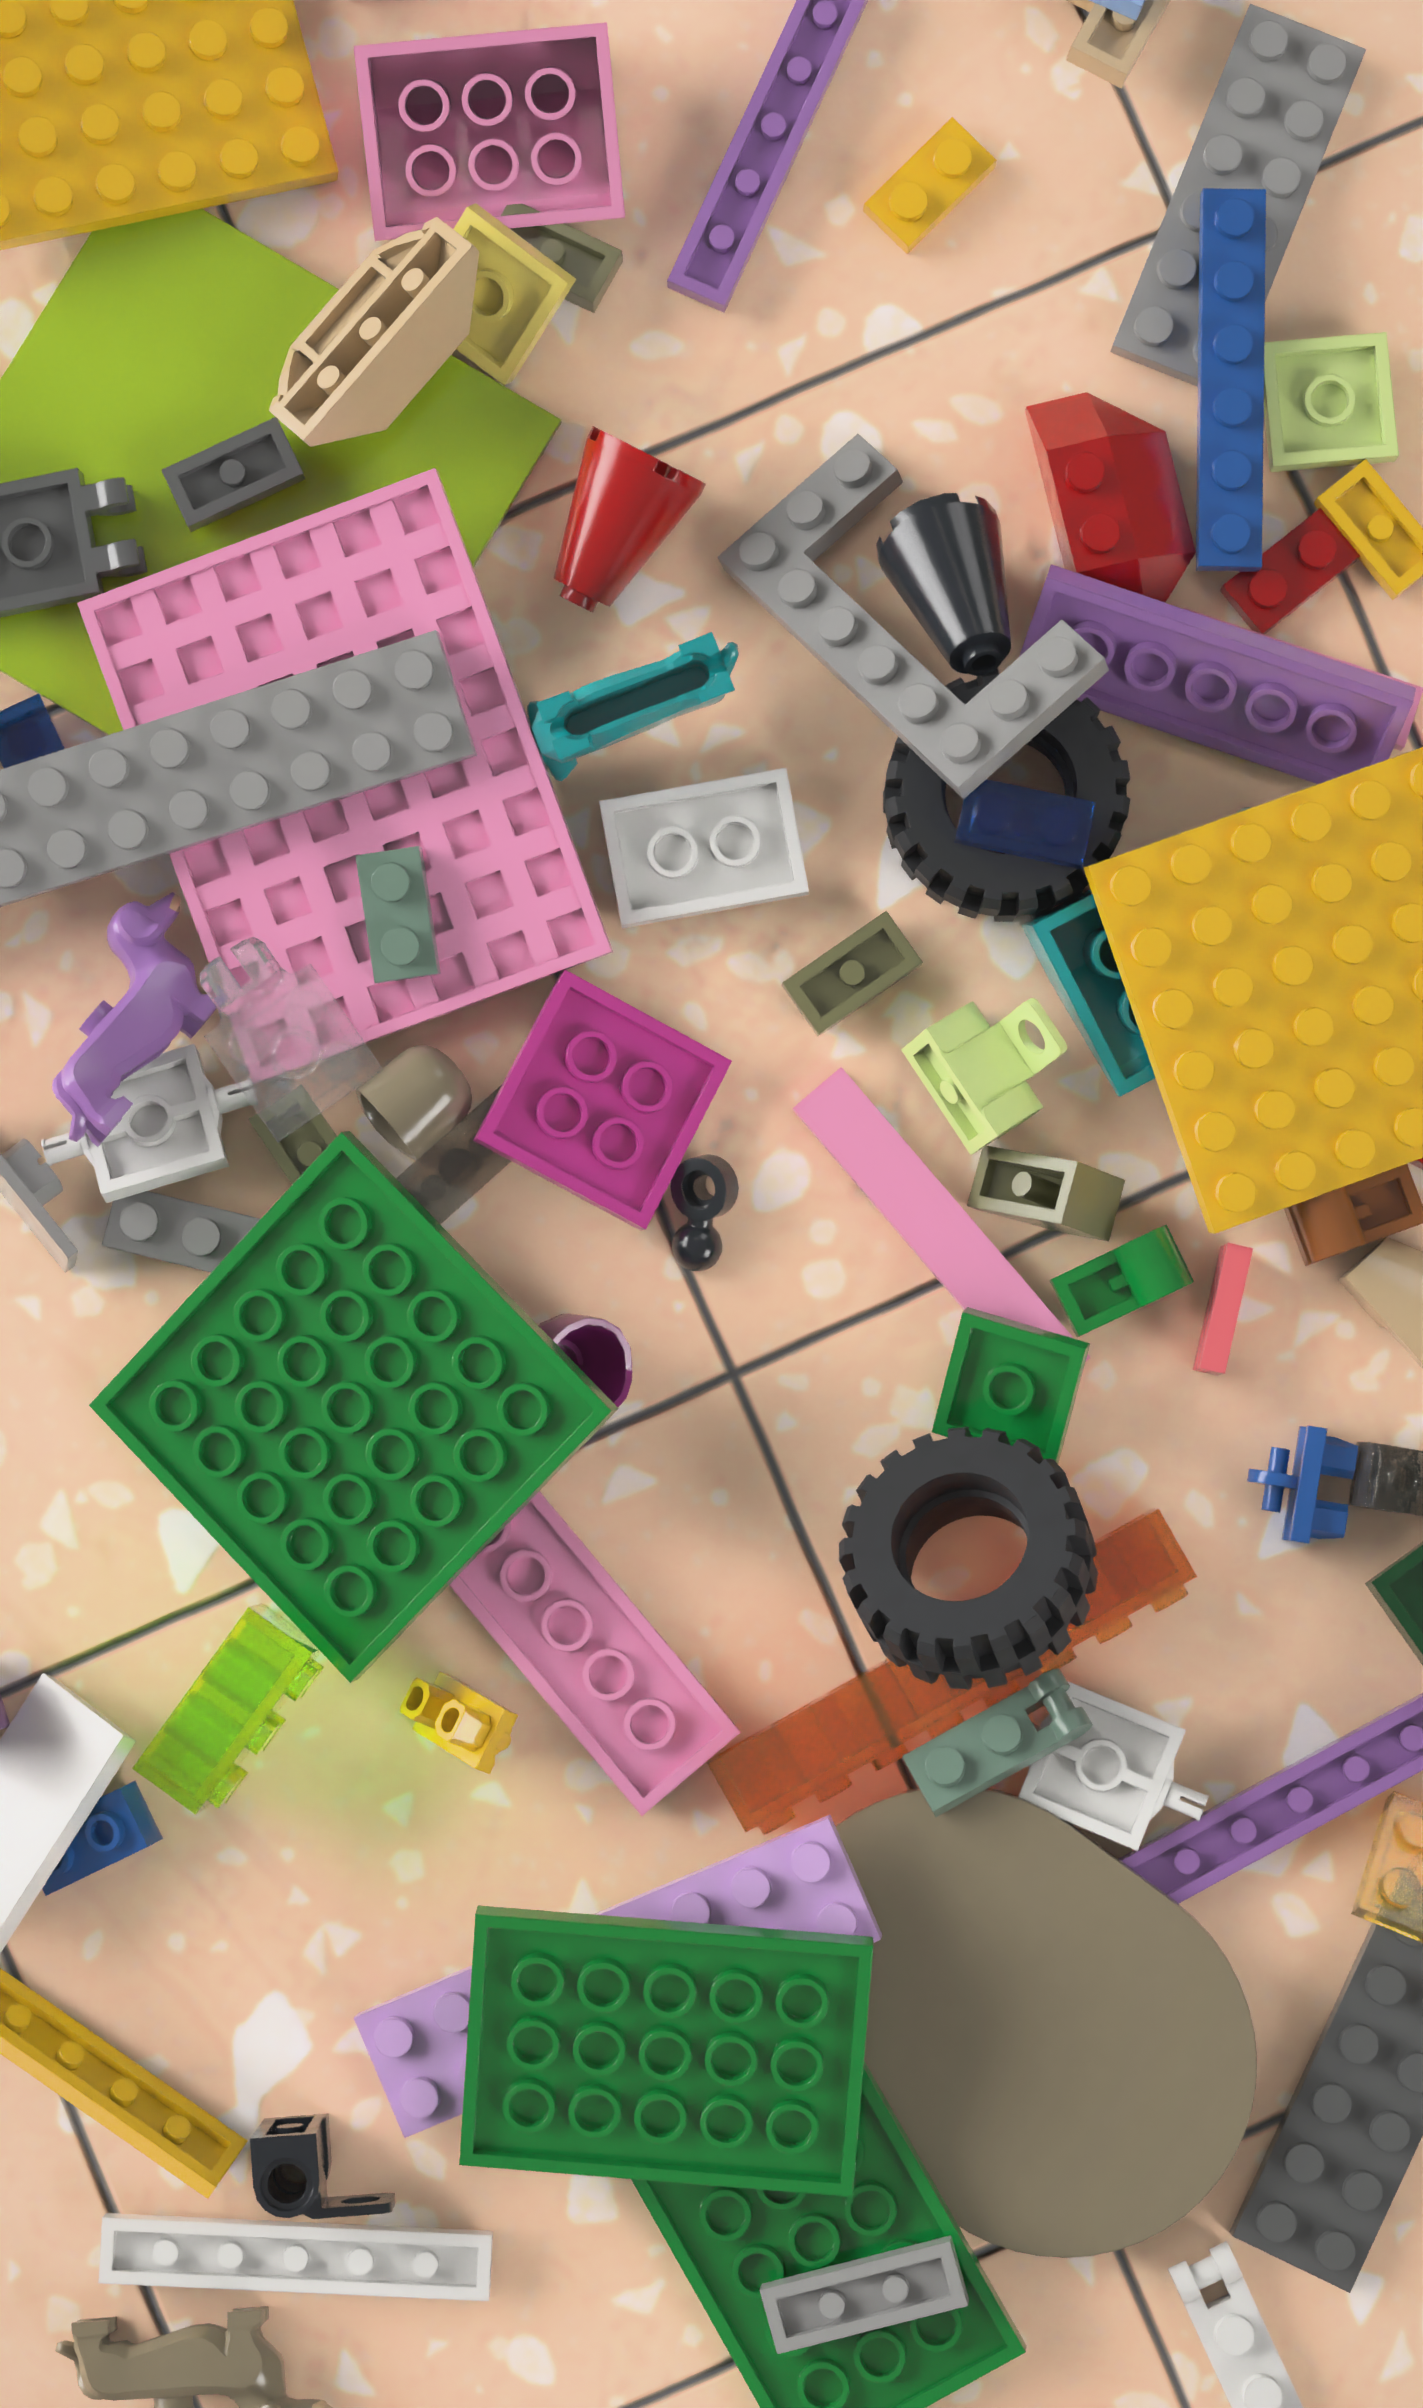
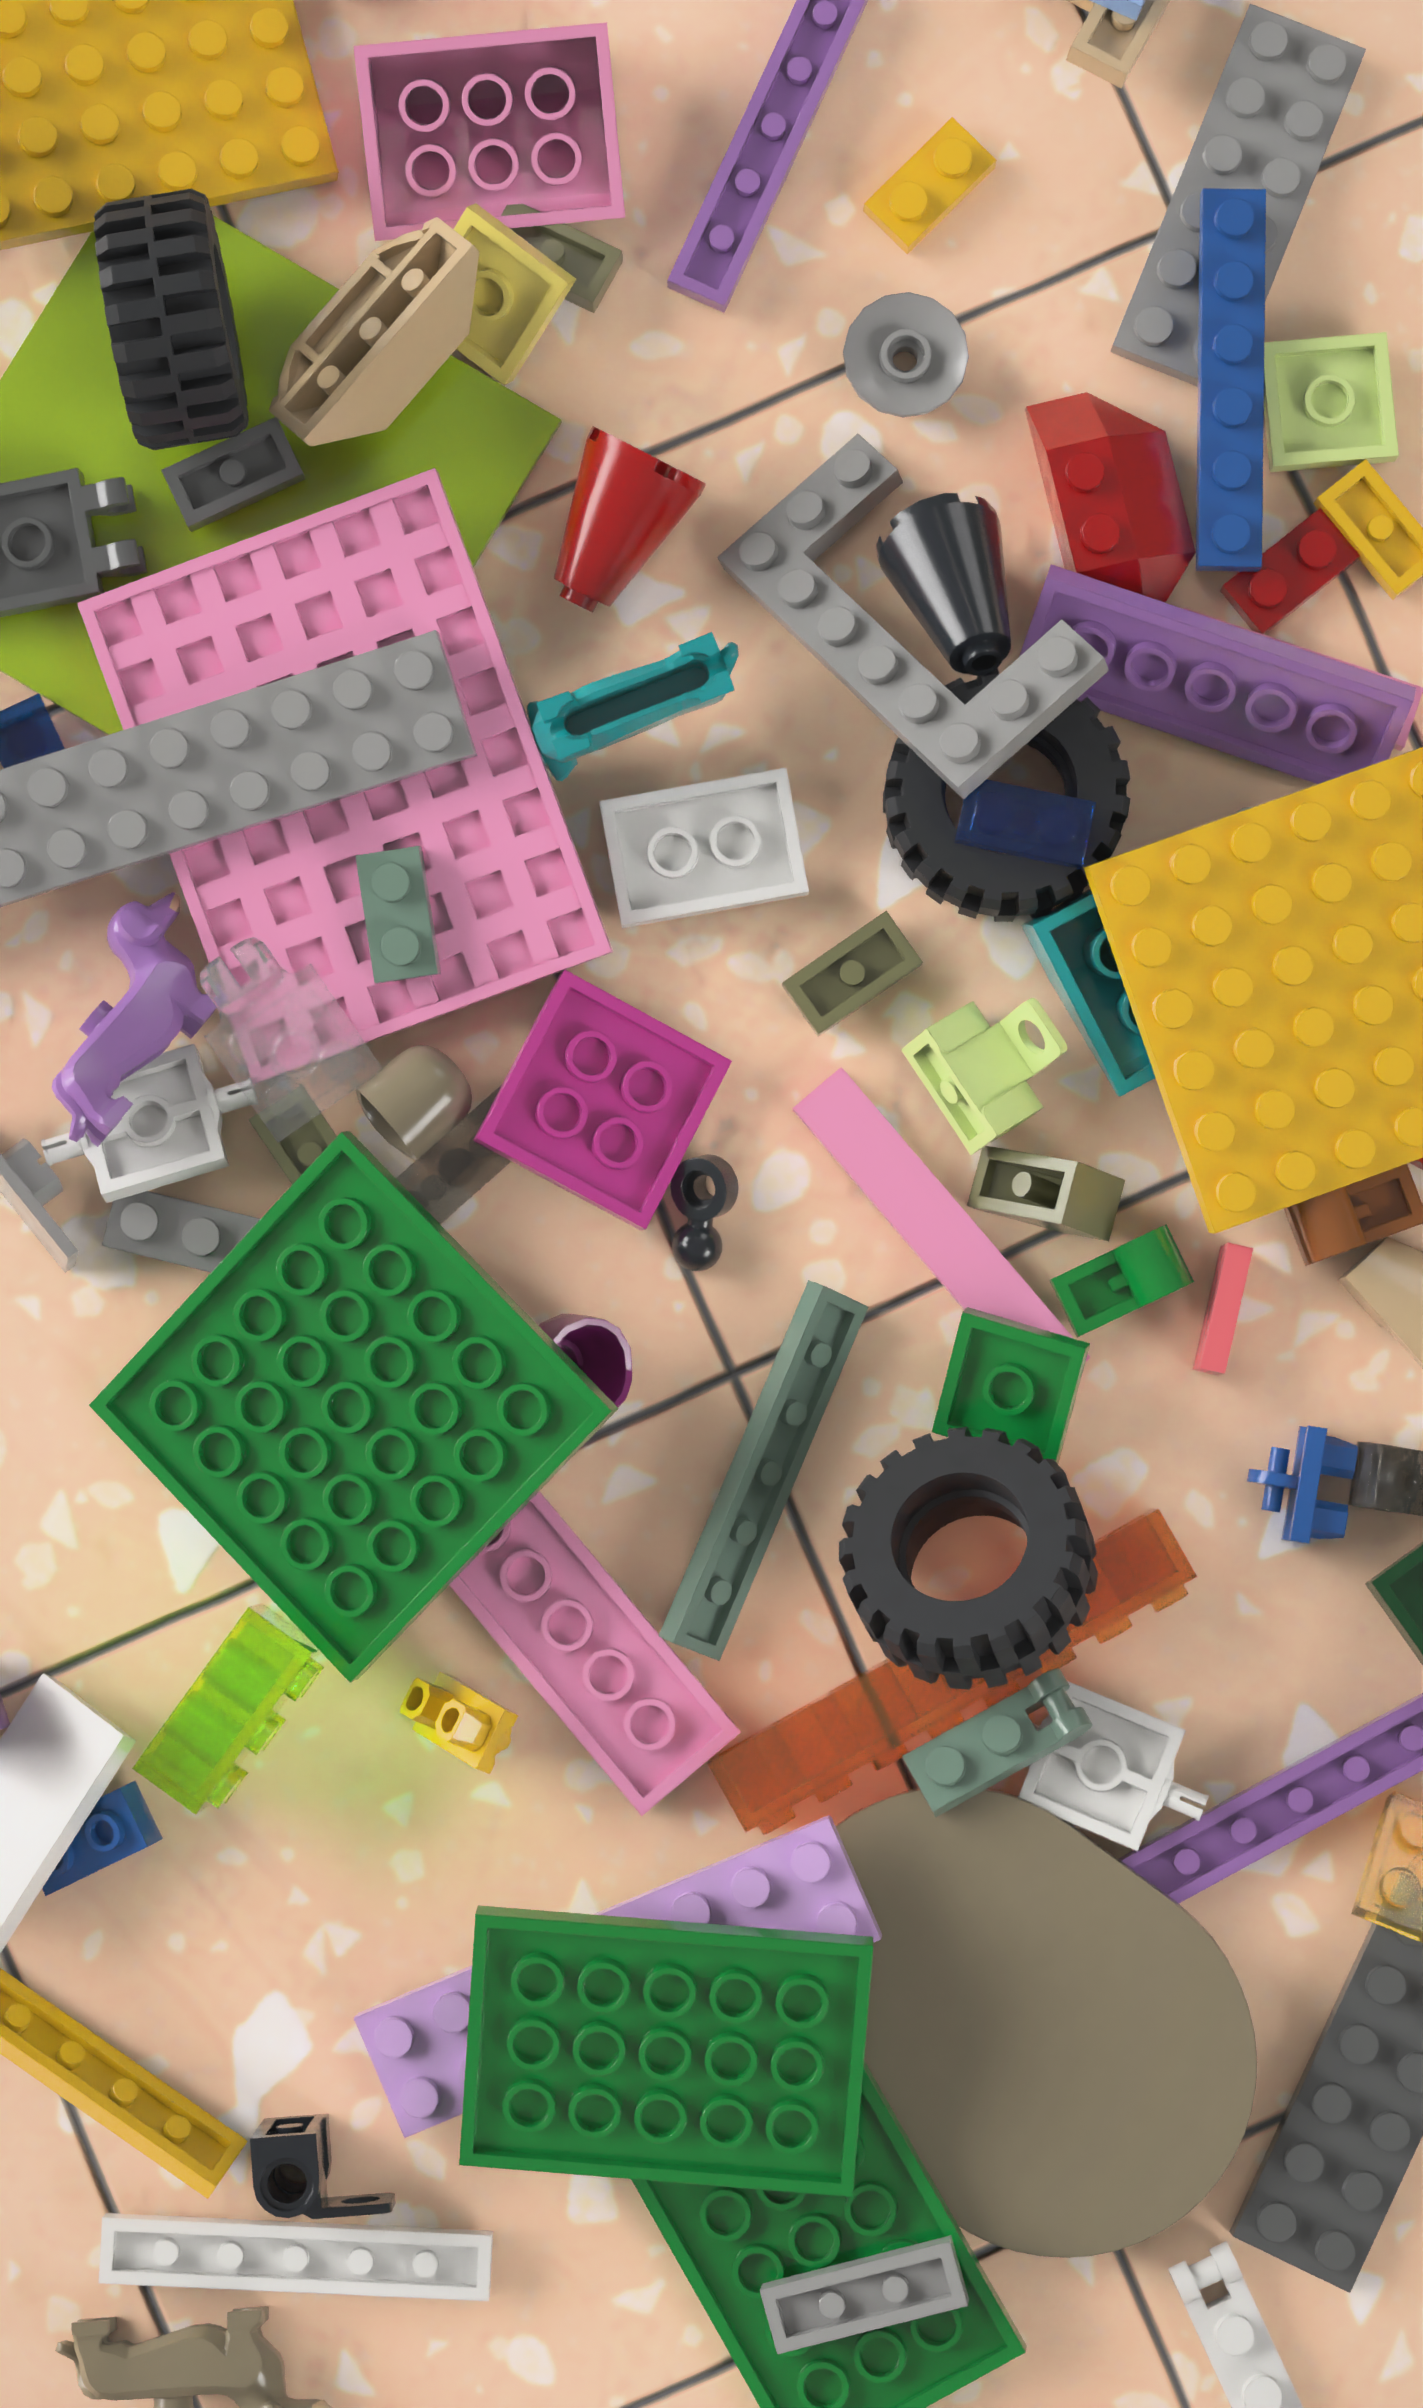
none -> black tyre [94,189,249,450]
none -> sand green plate [658,1280,868,1661]
none -> light grey dish [843,292,969,418]

